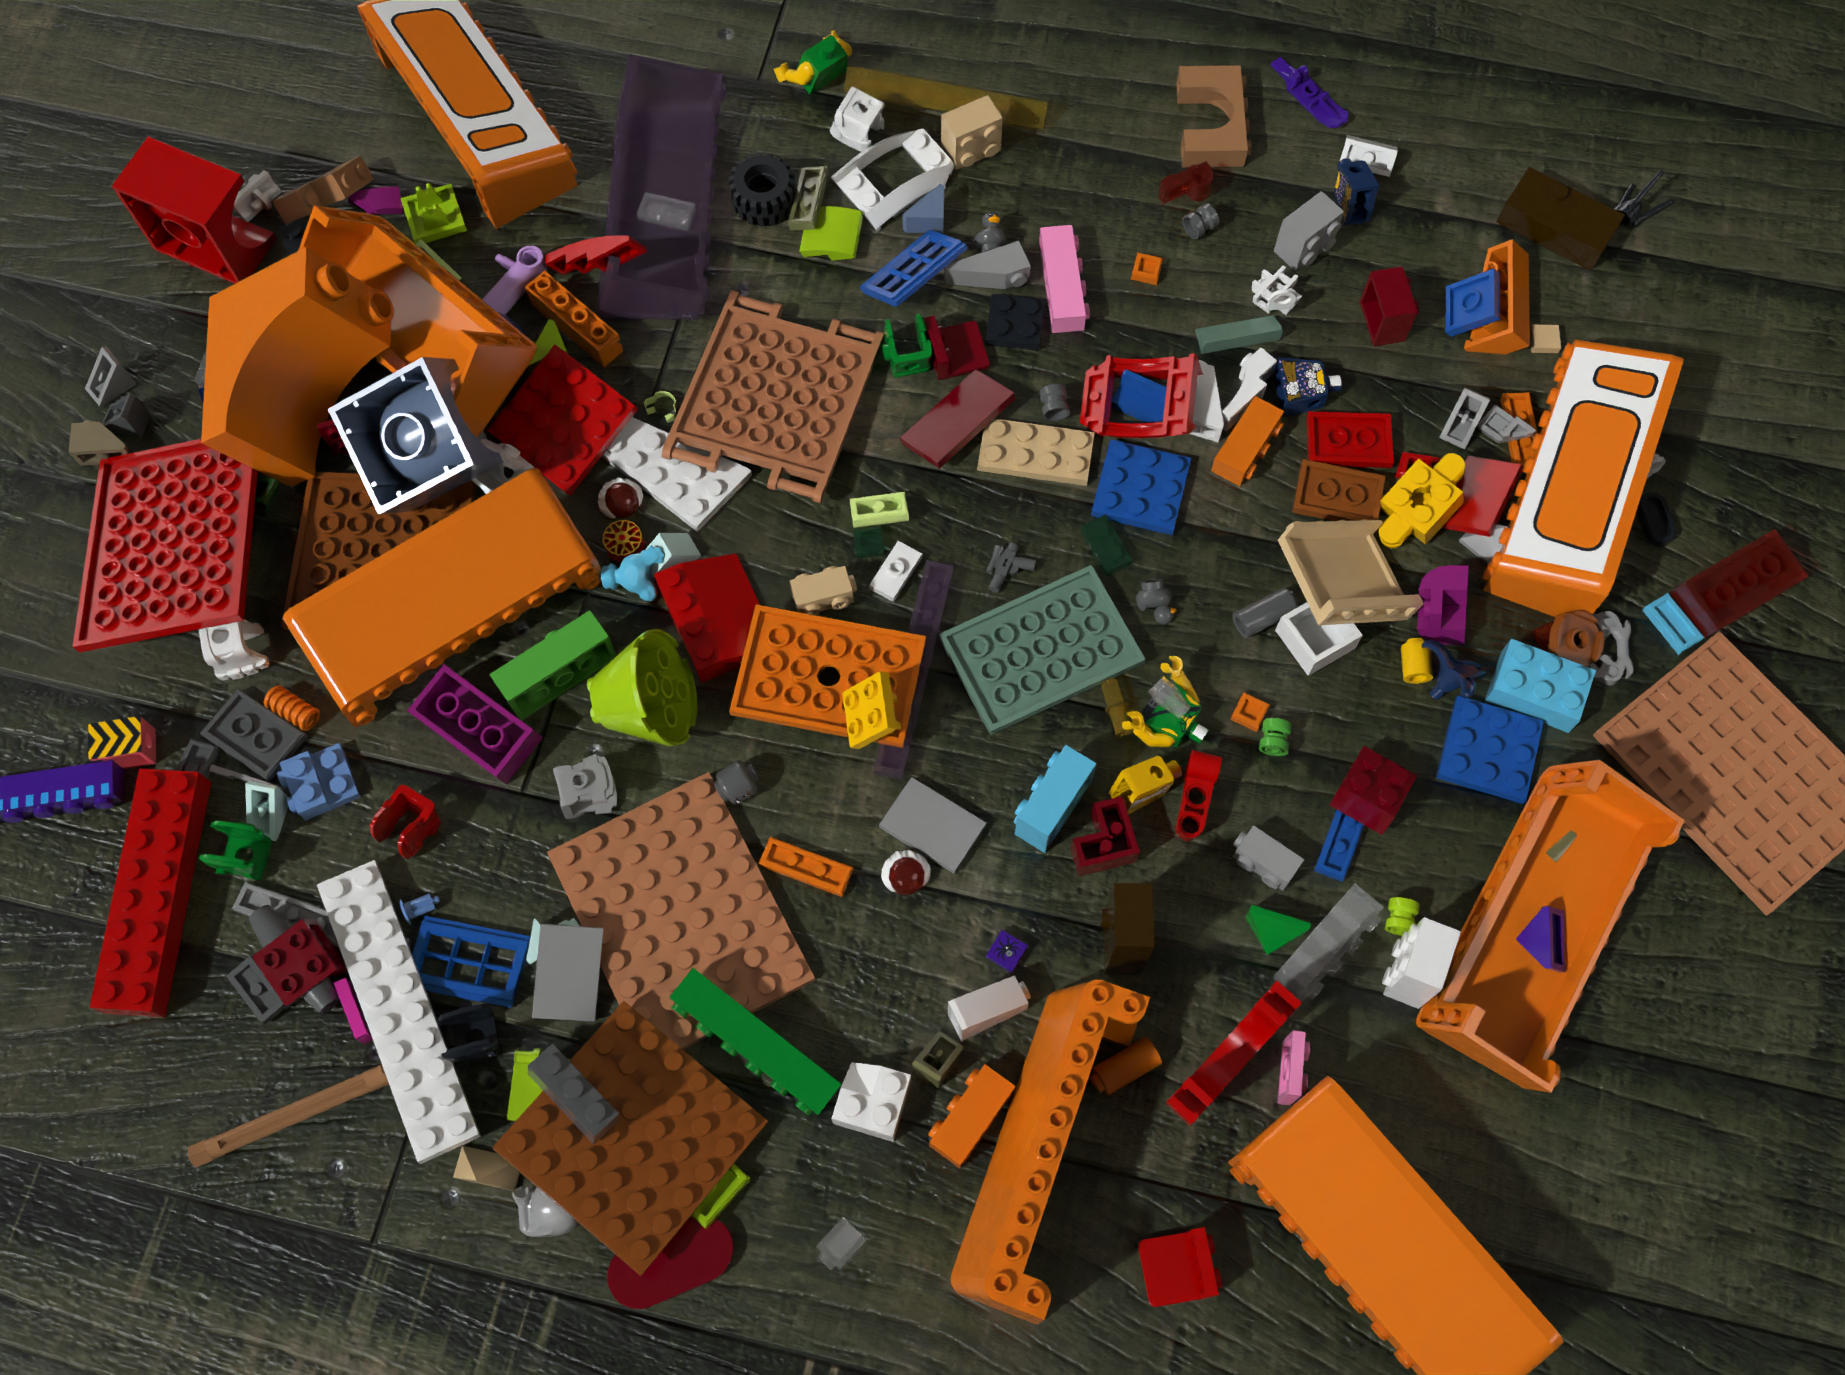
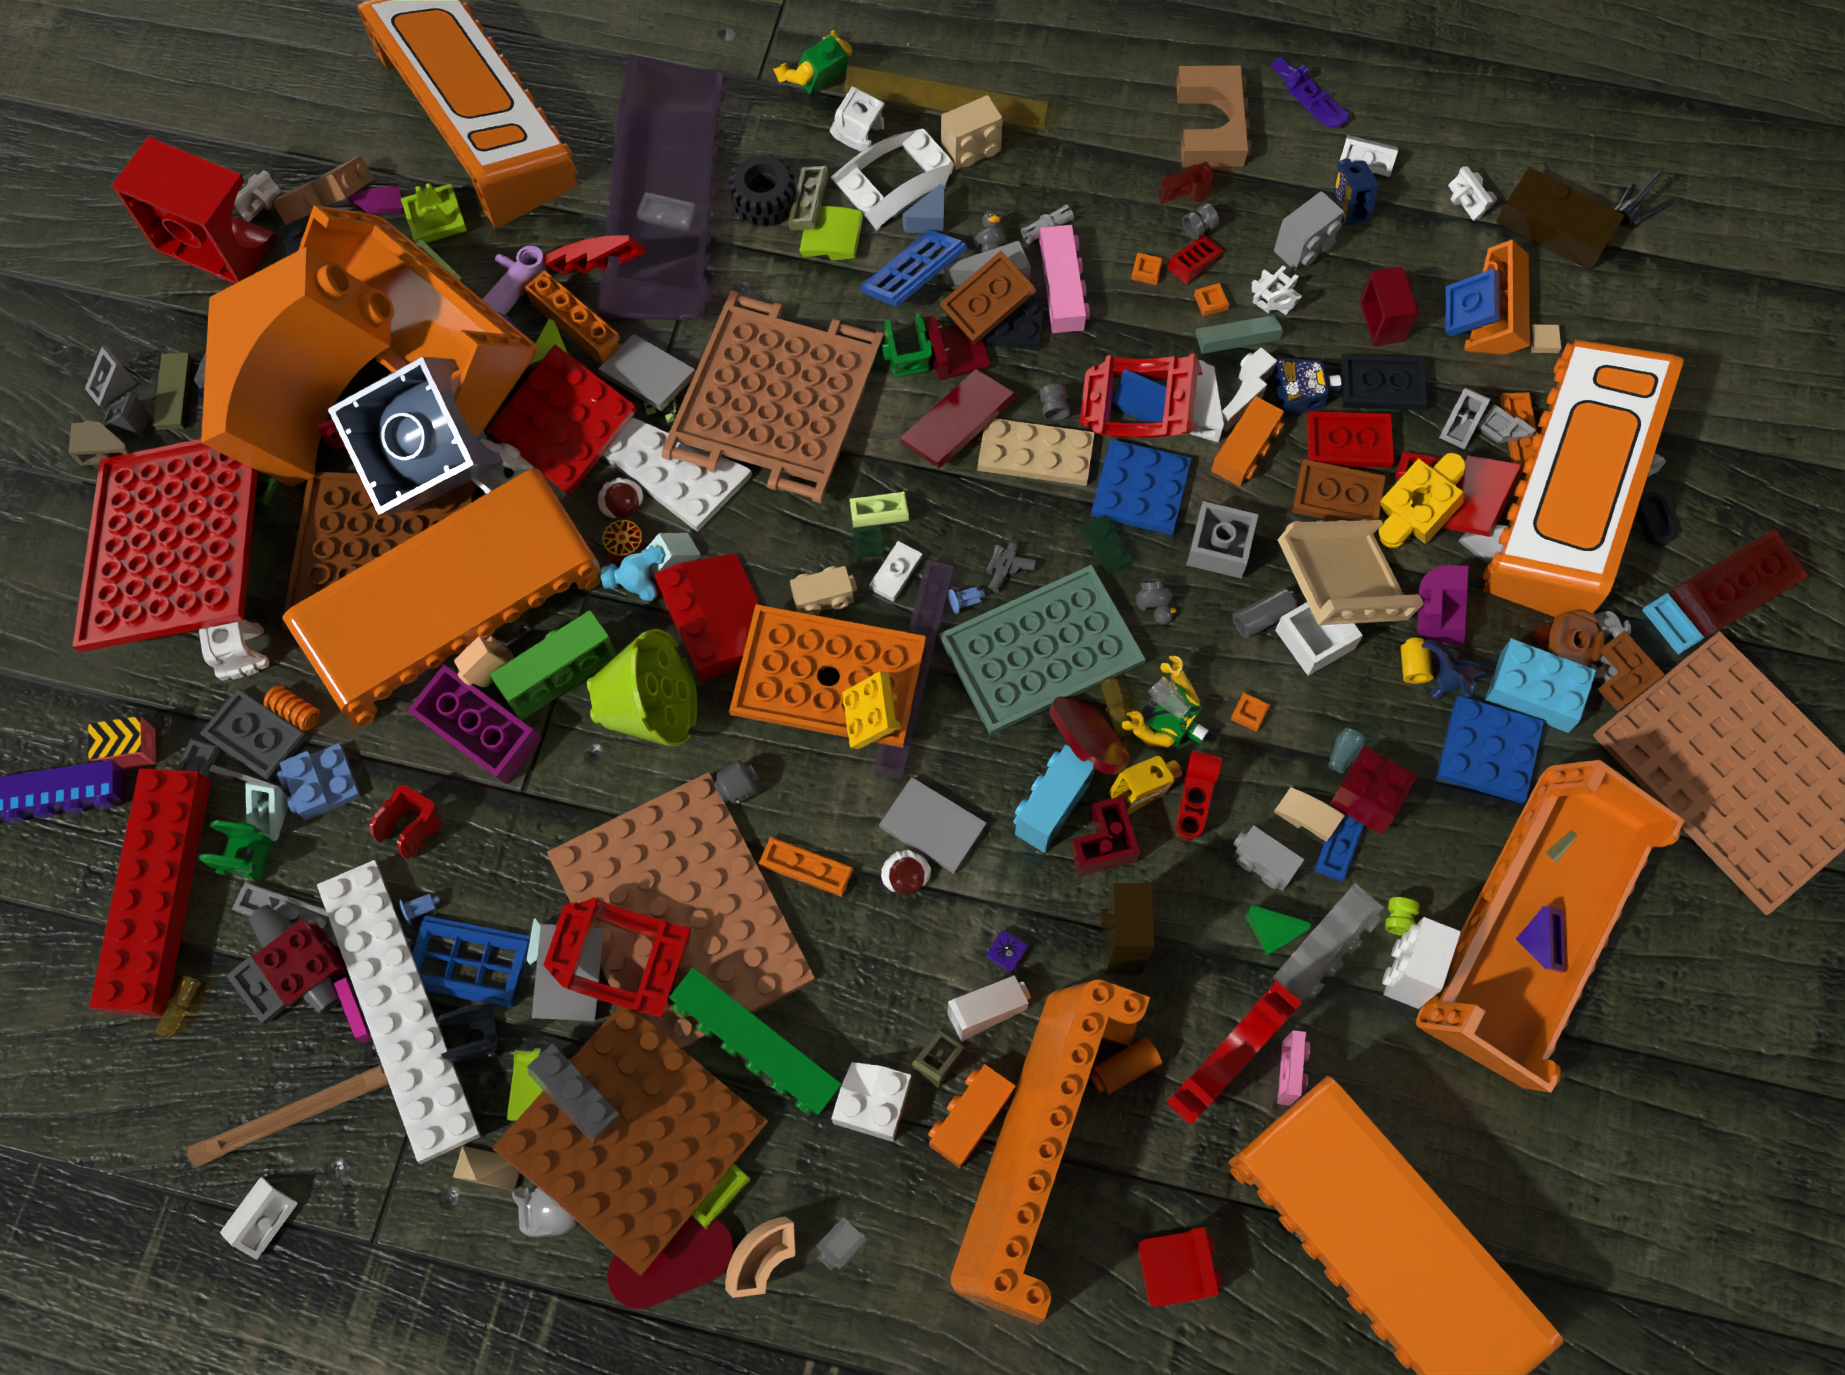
light grey piece [553,754,617,819] -> none
bright green wheel [1259,718,1292,756] -> none
none -> olive tile [153,353,192,430]
none -> clear yellow axle [156,975,201,1038]
none -> white panel [220,1178,298,1260]
none -> light nougat brick [454,636,514,687]
none -> red wedge [543,897,691,1018]
none -> light grey tile [598,334,695,411]
none -> light nougat brick [725,1216,795,1298]
none -> dark orange plate [940,250,1036,345]
none -> medium blue piece [948,587,985,614]
none -> light grey pin [1021,205,1074,244]
none -> dark red tile [1049,696,1130,774]
none -> red slope [1168,235,1223,285]
none -> light grey brick [1186,501,1259,579]
none -> orange tile [1194,283,1230,317]
none -> tan slope [1274,787,1345,842]
none -> clear light blue cone [1328,727,1366,773]
none -> black plate [1340,354,1427,410]
none -> white hips [1448,166,1497,221]
none -> dark orange plate [1598,631,1665,712]

